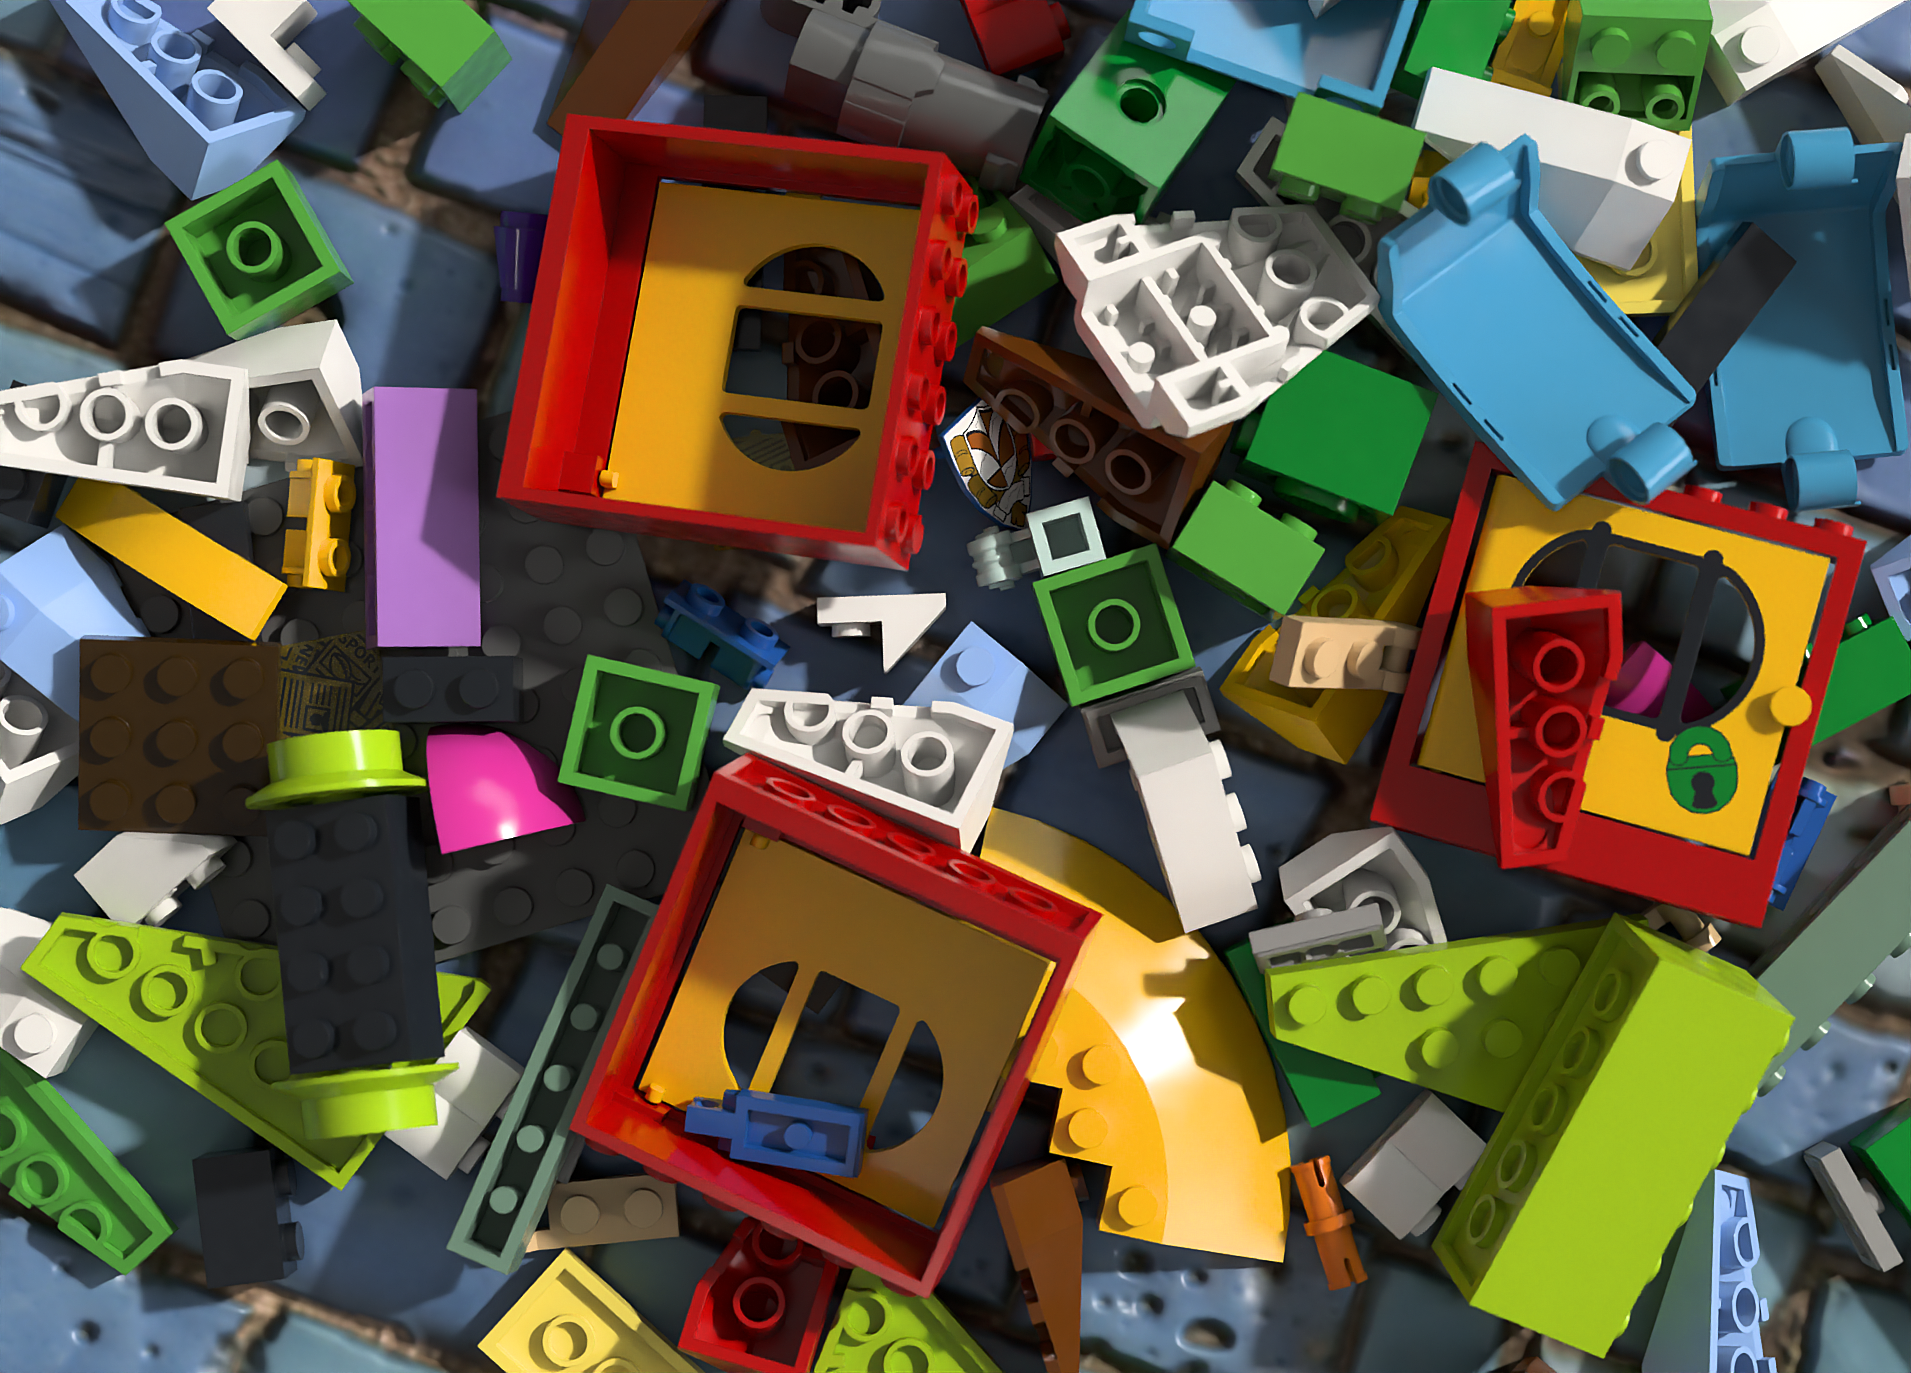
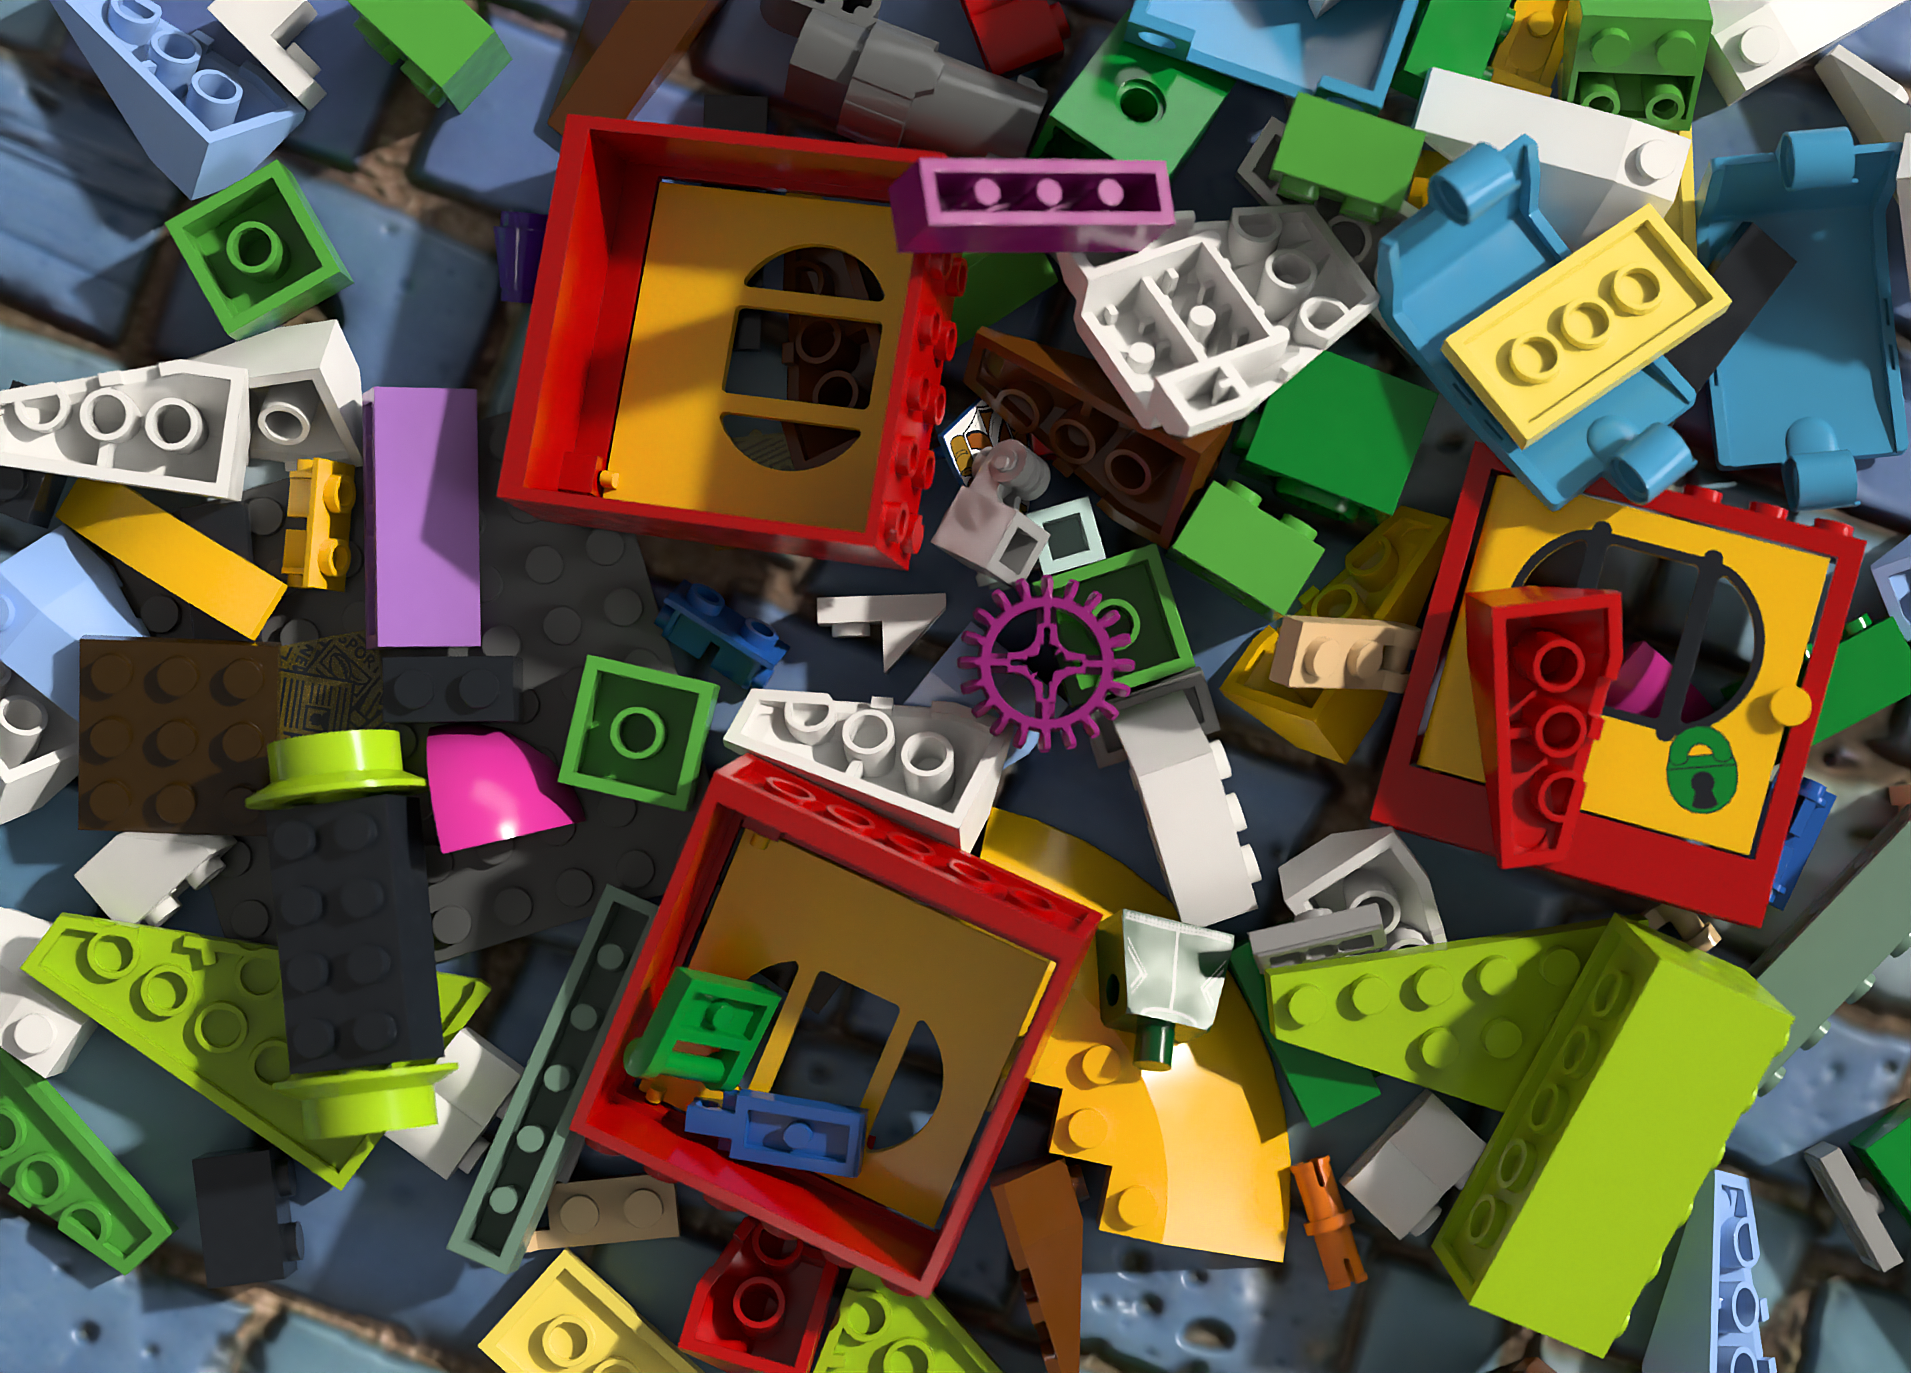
none -> green plate [623,966,782,1092]
none -> magenta brick [888,158,1176,253]
none -> light grey brick [931,439,1051,589]
none -> magenta gear [957,575,1135,753]
none -> torso [1096,908,1235,1072]
none -> light yellow plate [1440,203,1732,451]

